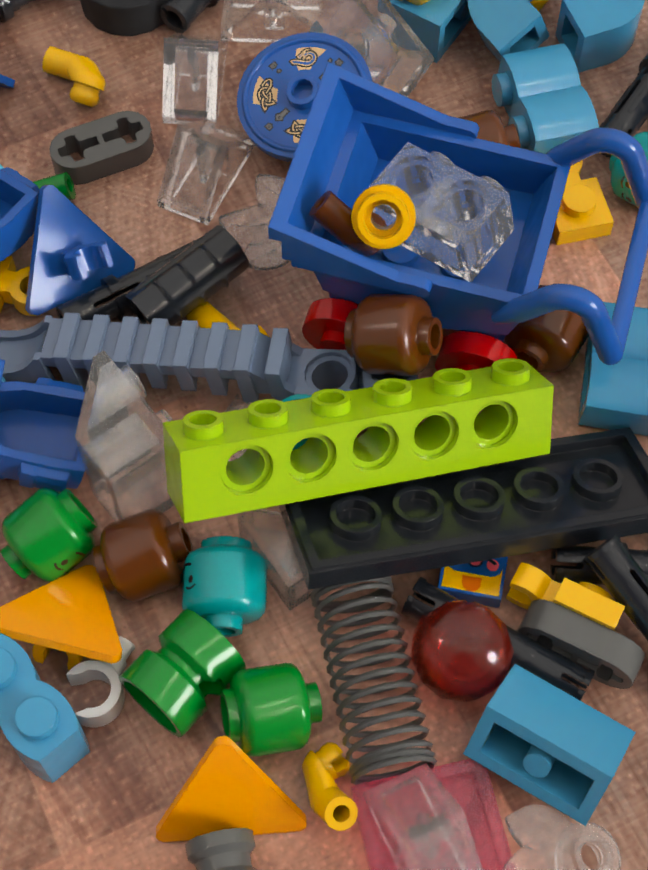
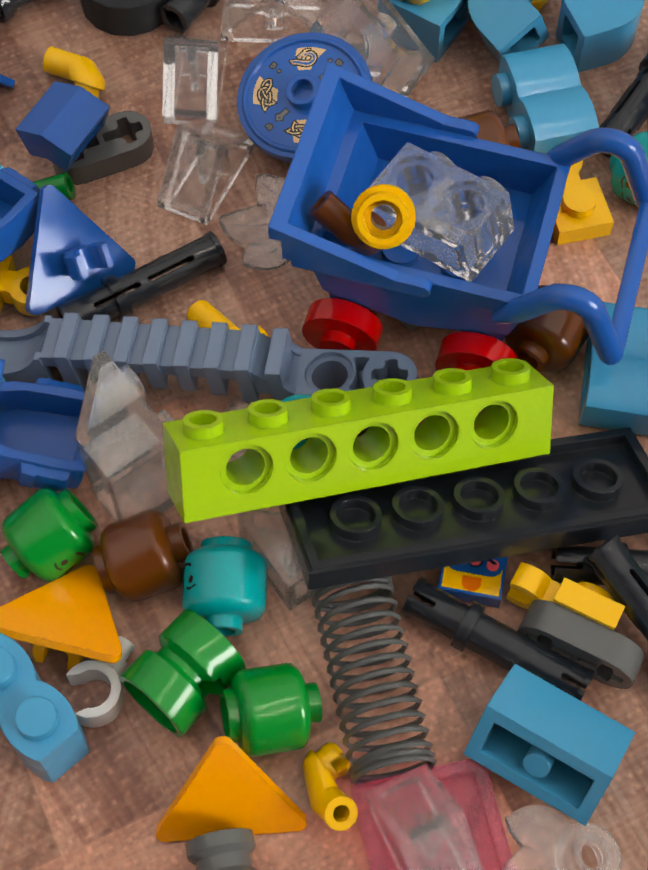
black axle [124,225,250,326] -> none
reddish brown head [344,294,443,376] -> none
clear red hair [410,600,514,702] -> none
none -> blue piece [15,81,110,172]

